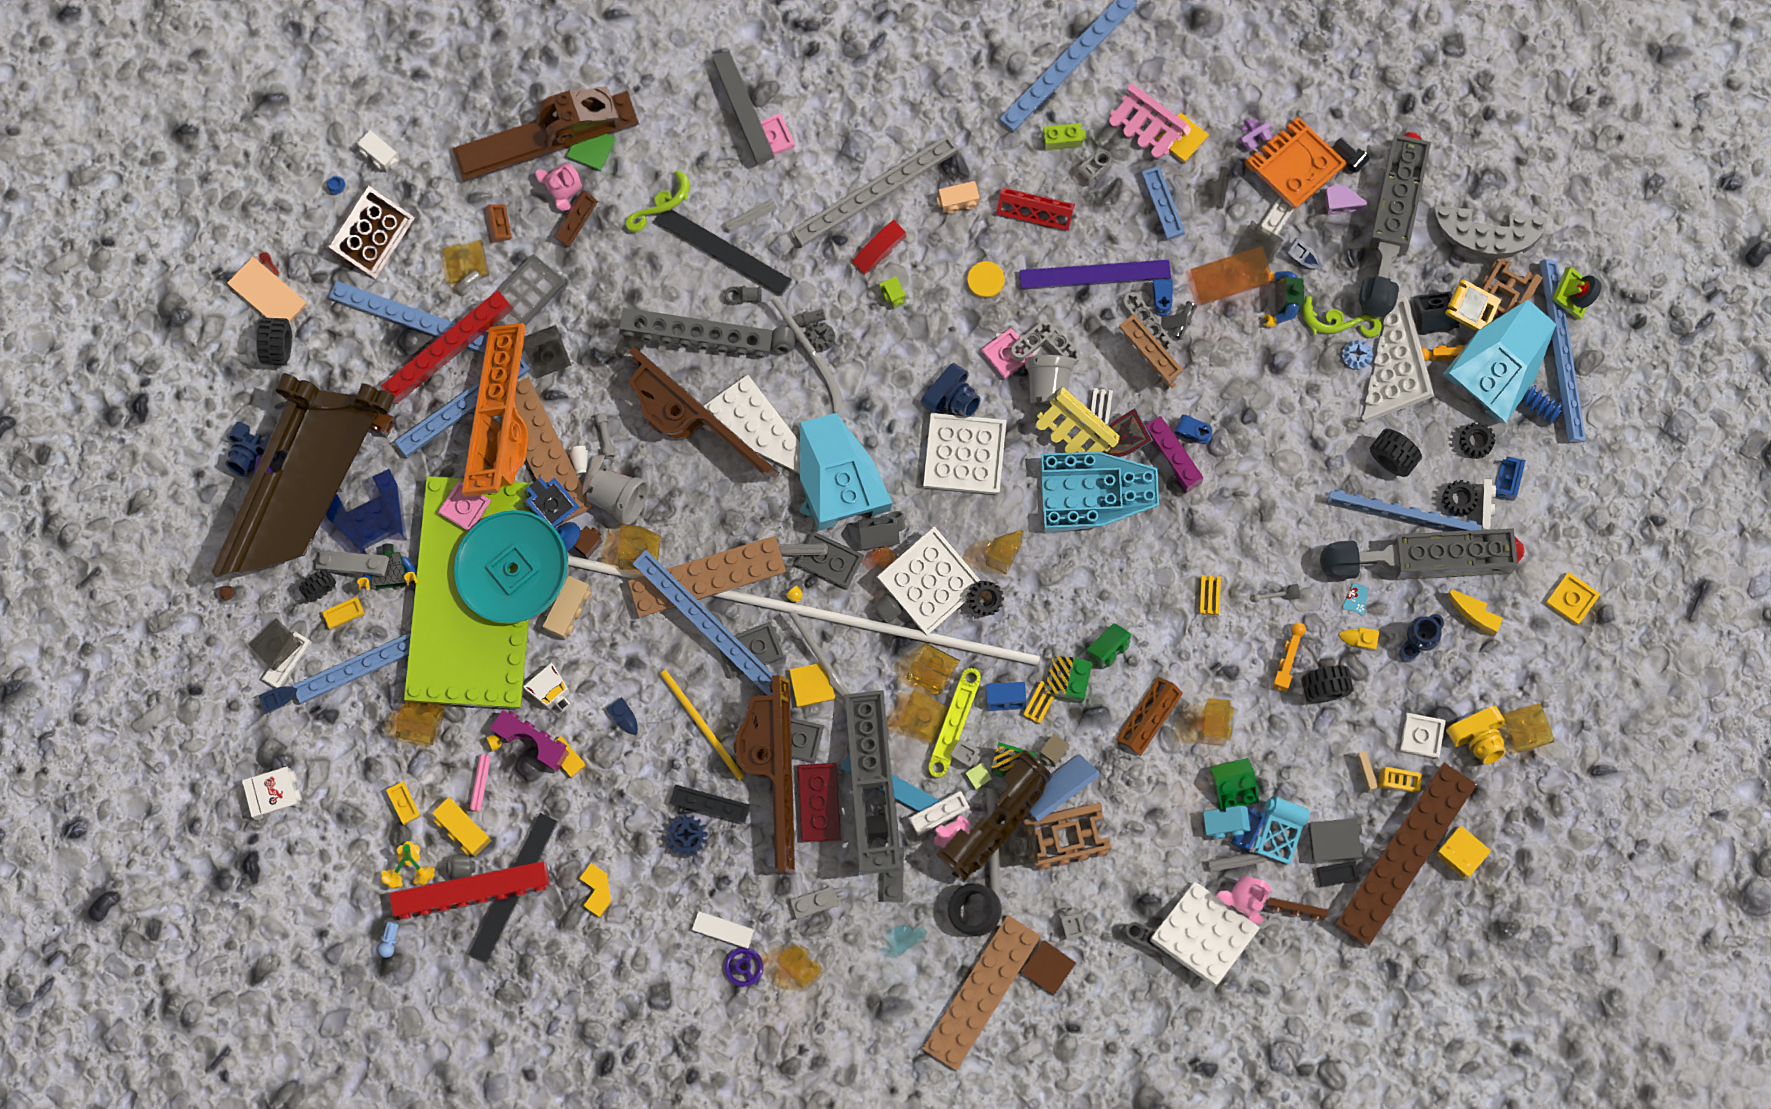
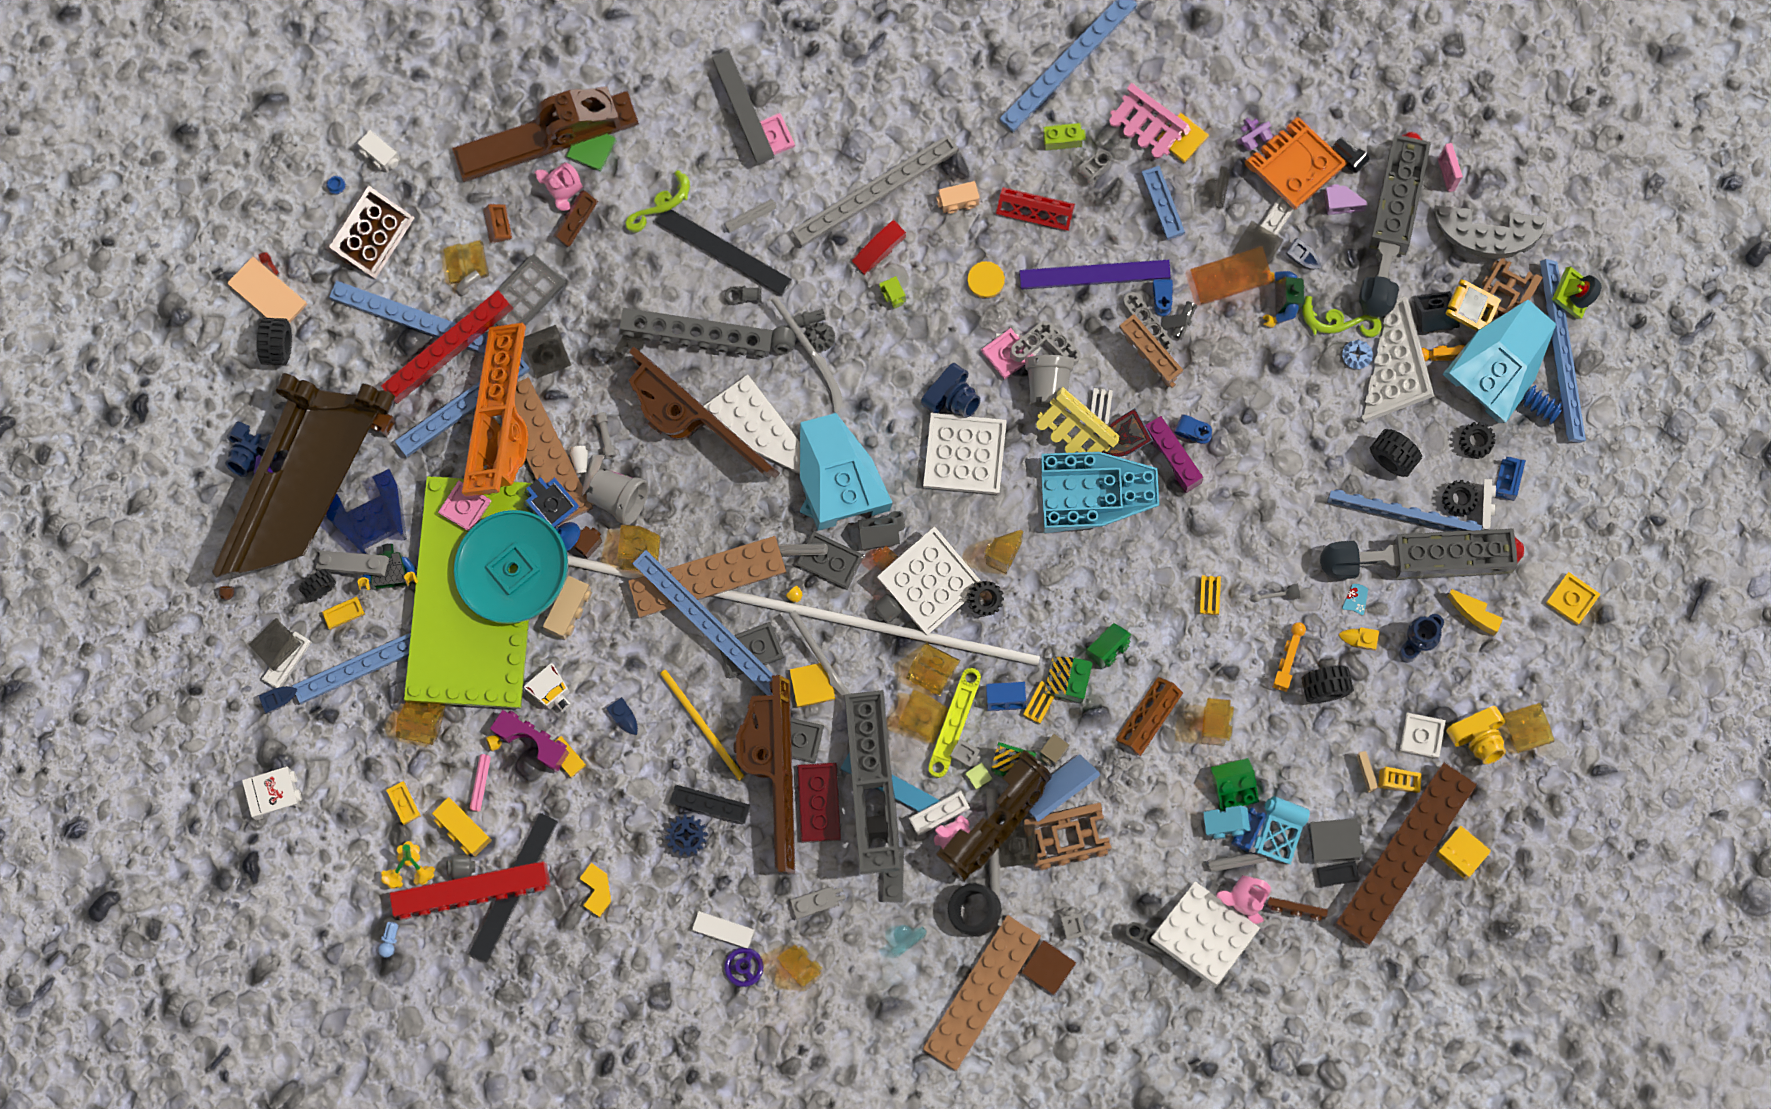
none -> bright pink tile [1437,143,1463,192]

